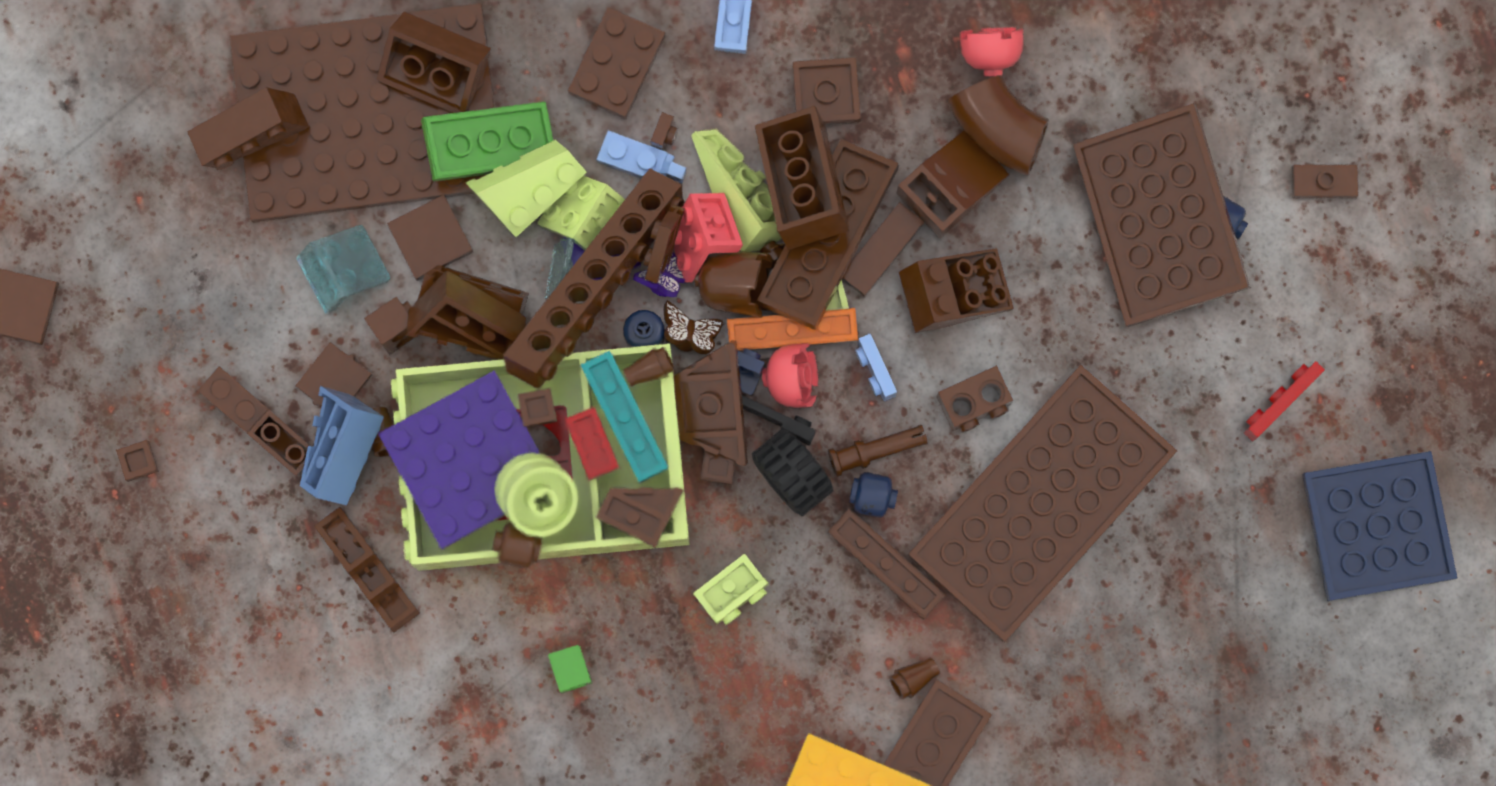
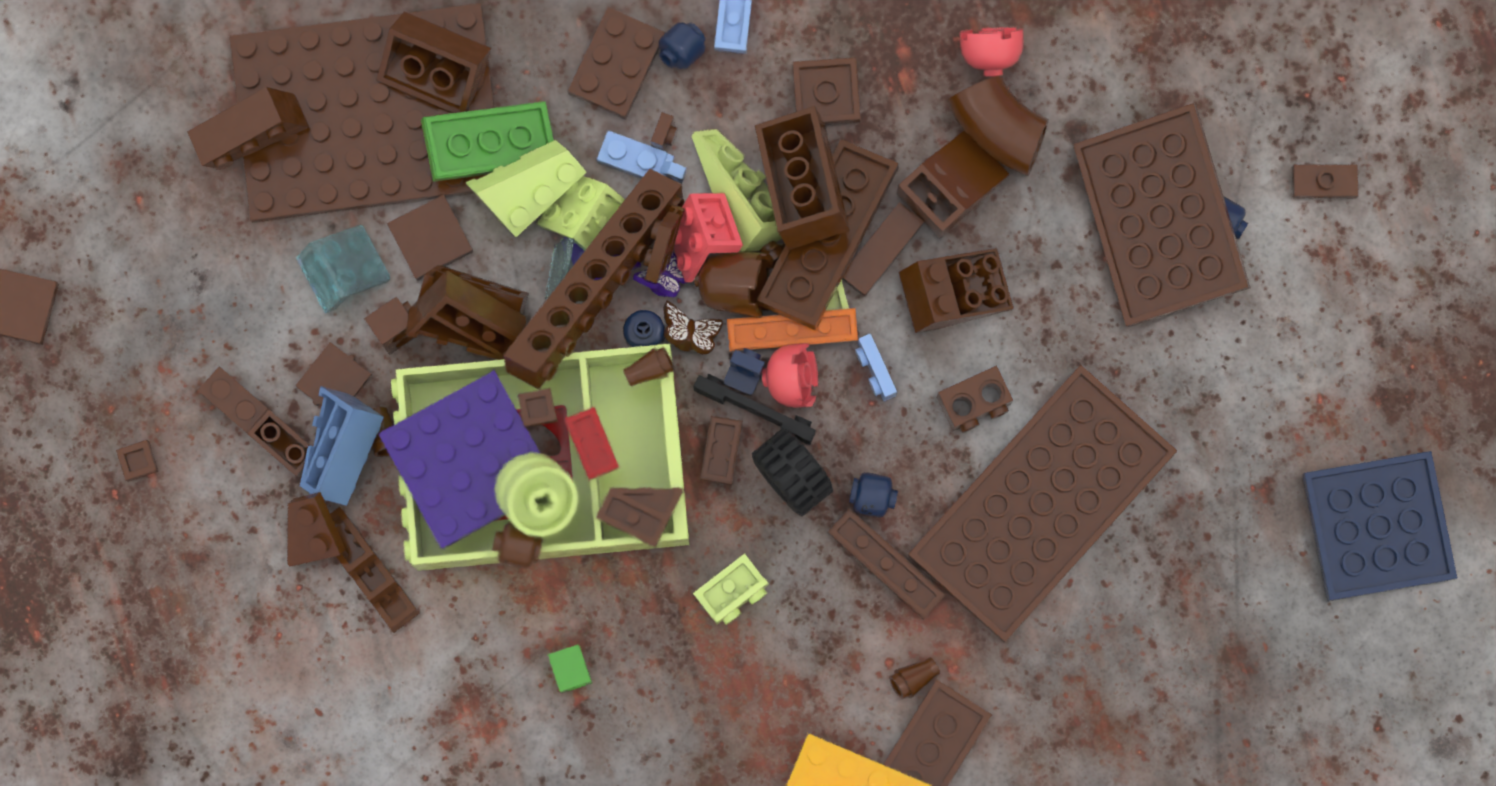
teal plate [580,350,669,483] -> none
reddish brown wing [673,340,748,466] -> none
reddish brown pin [828,424,928,477] -> none
red plate [1244,361,1325,442] -> none
none -> reddish brown wing [287,492,346,567]
none -> dark blue head [659,22,705,69]

